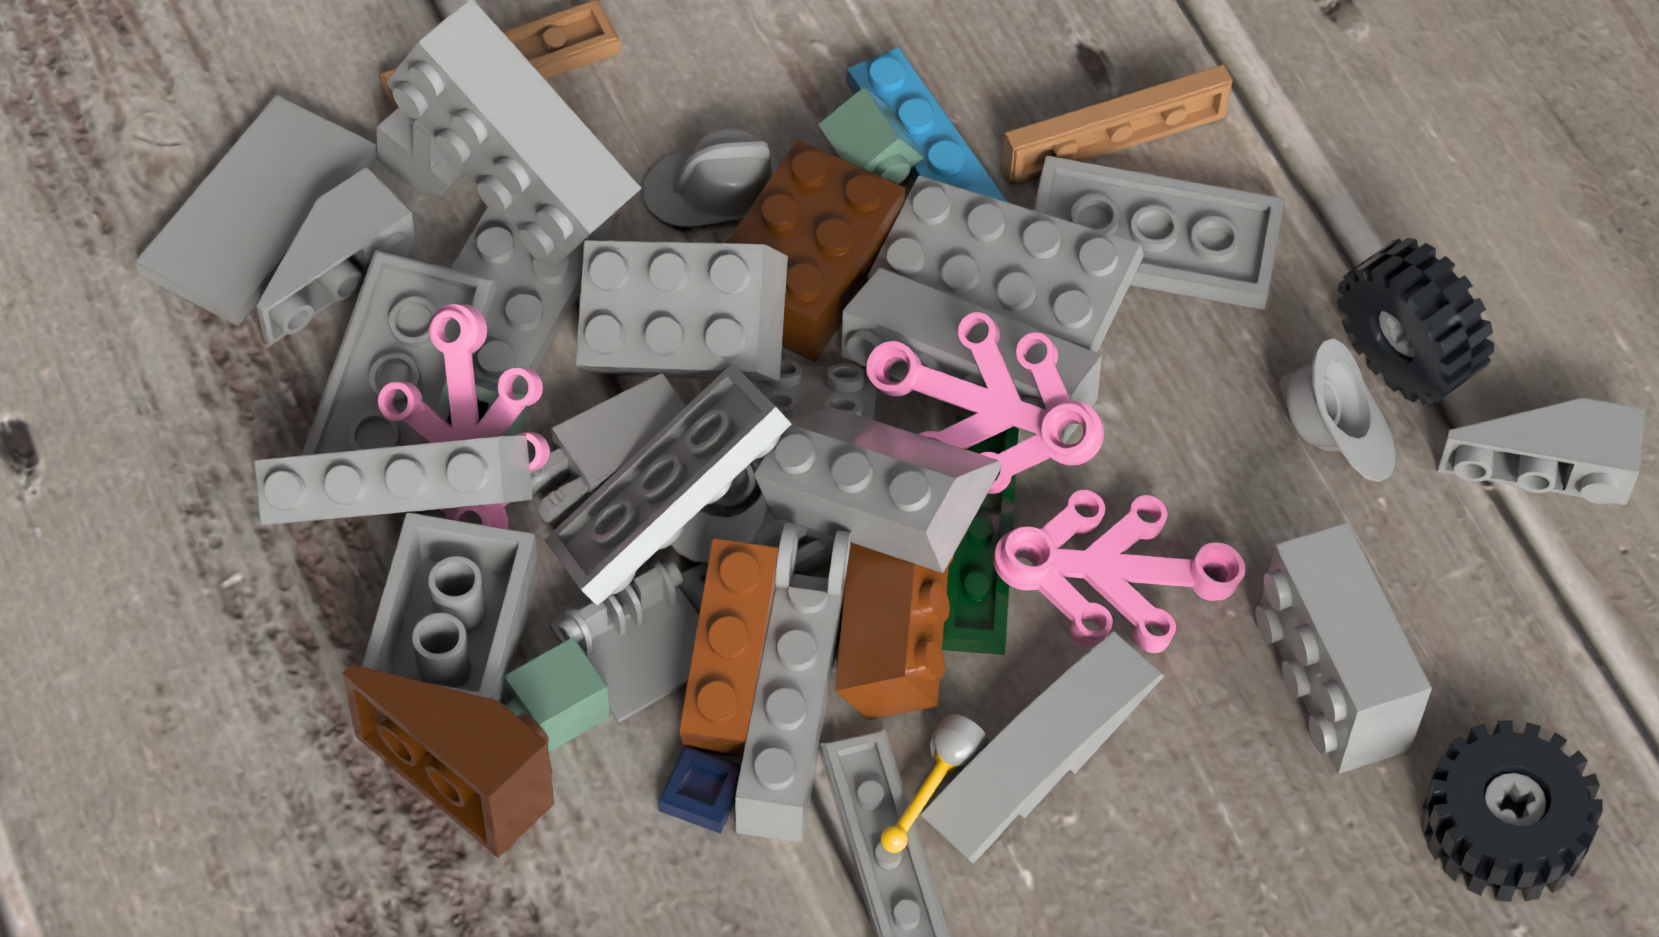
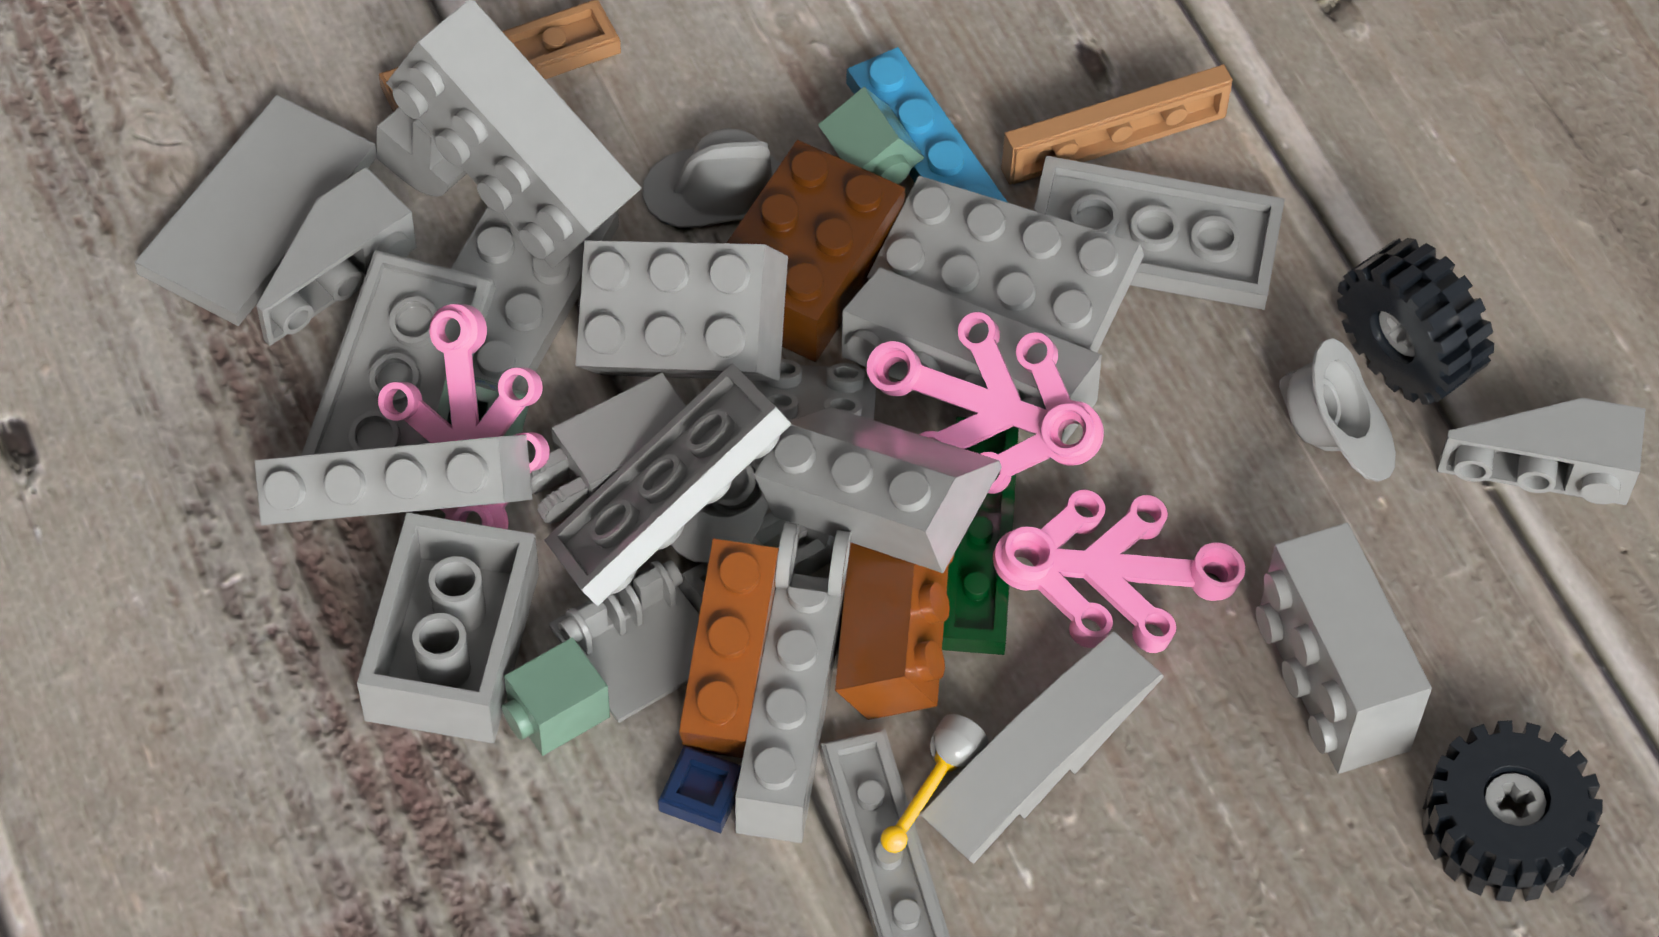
reddish brown slope [342,664,554,858] -> none

